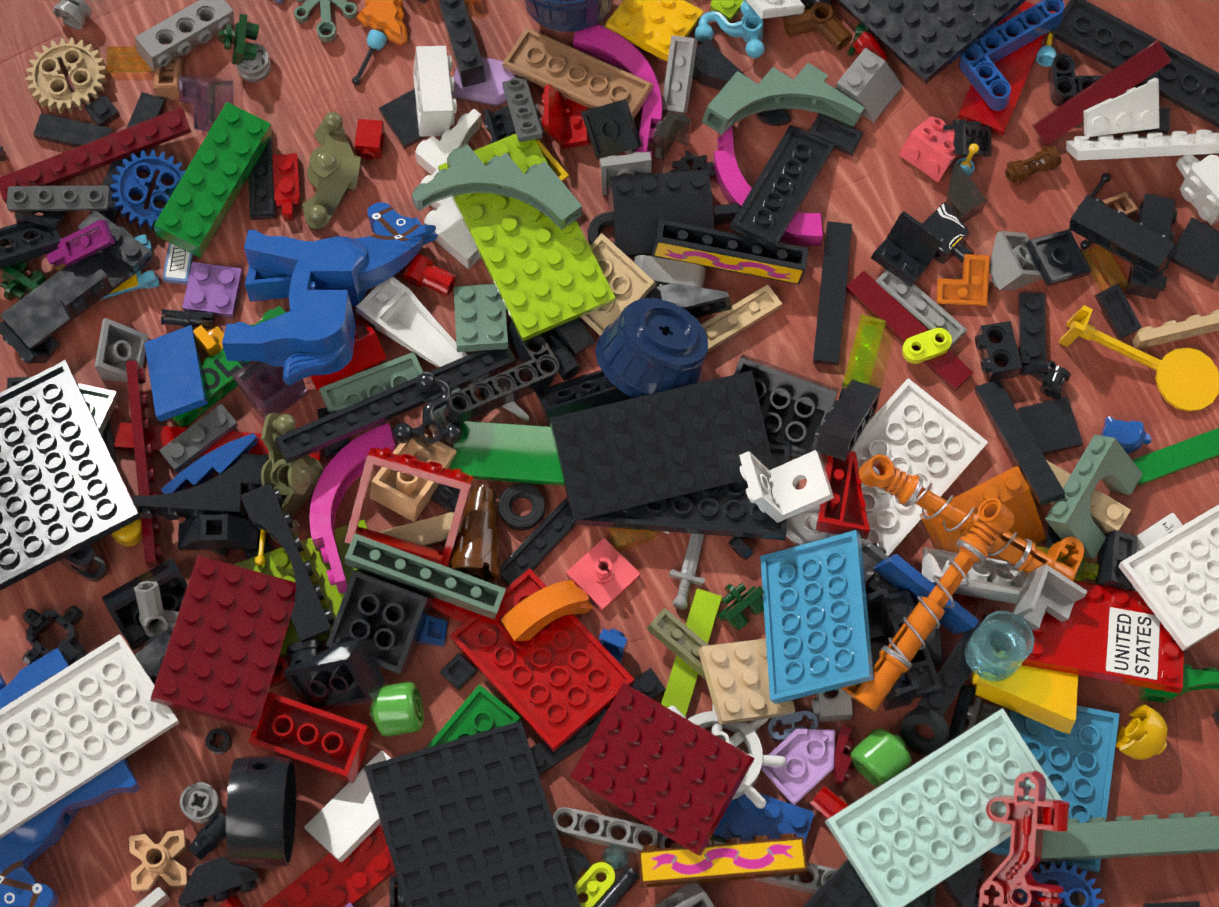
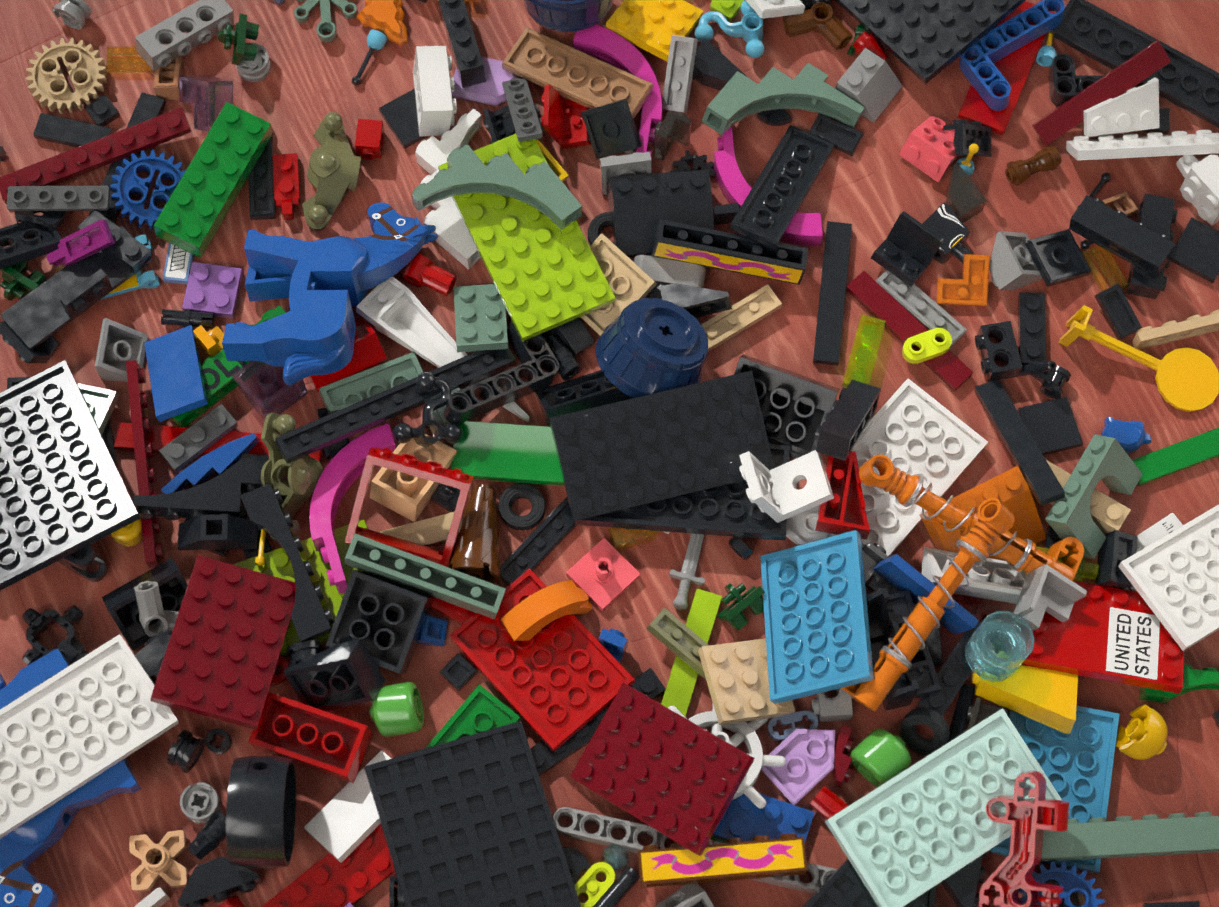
none -> black wheel [166,730,206,773]

